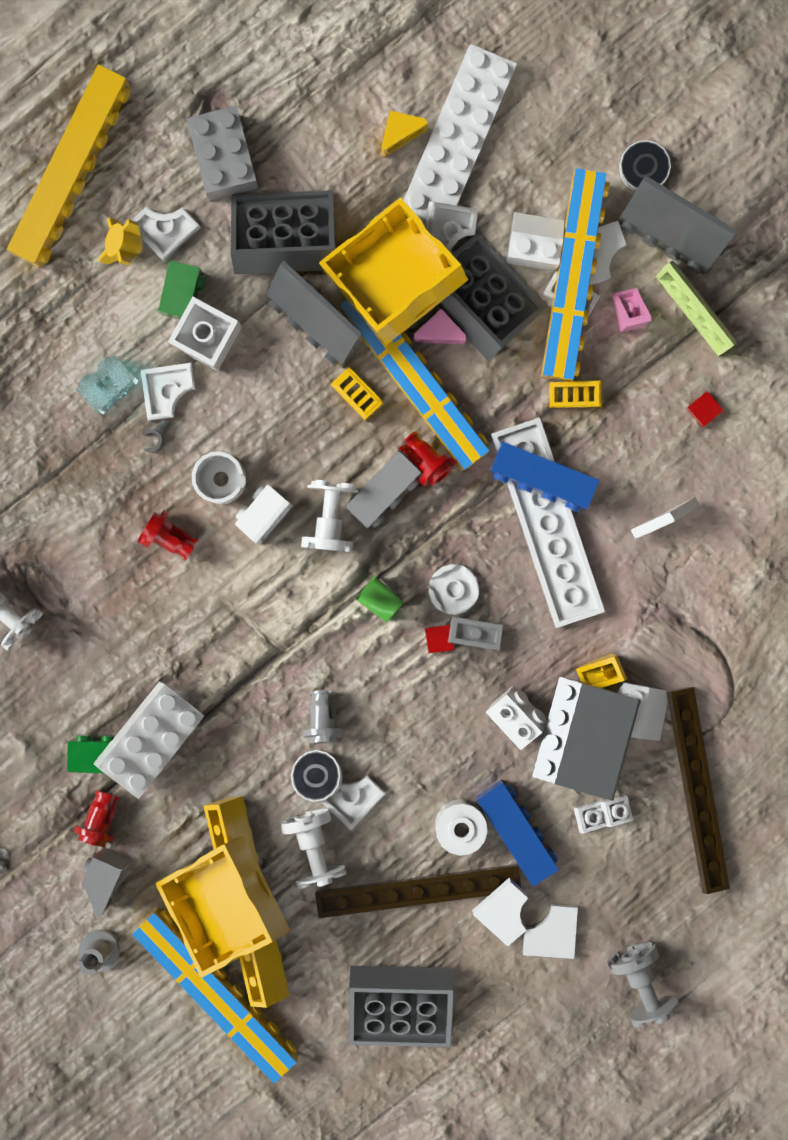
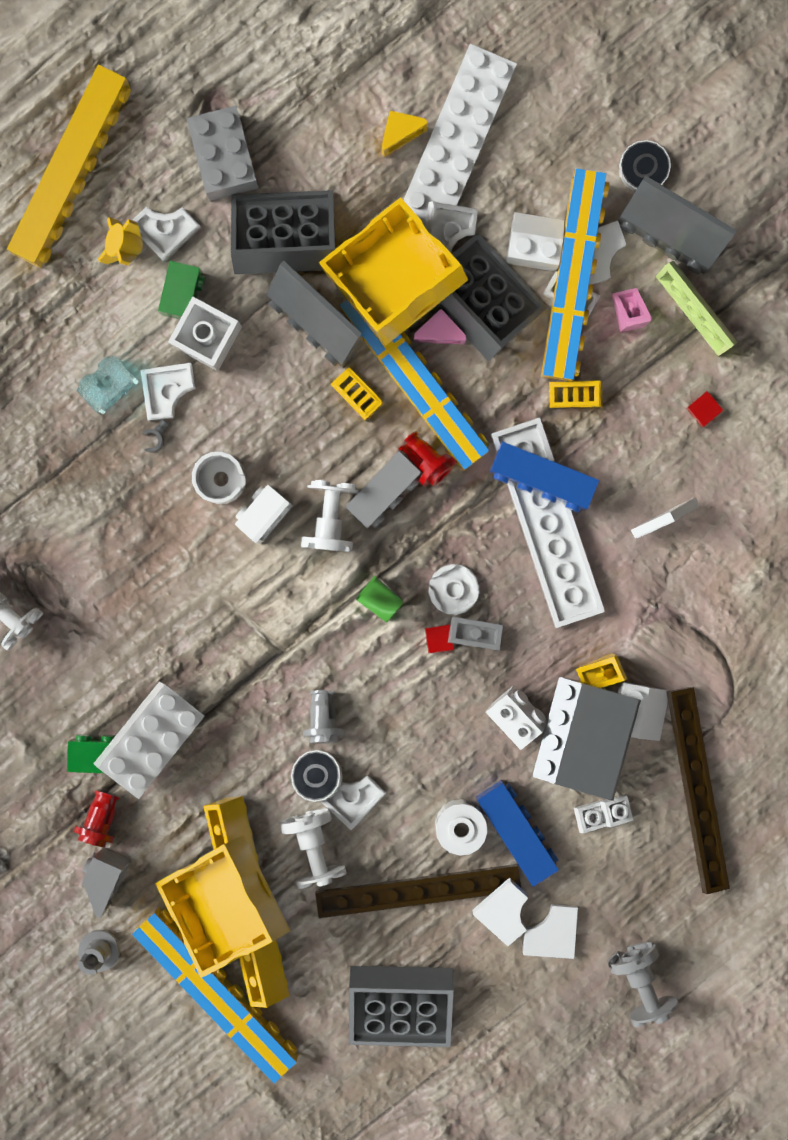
red piece [137,509,198,561] -> none

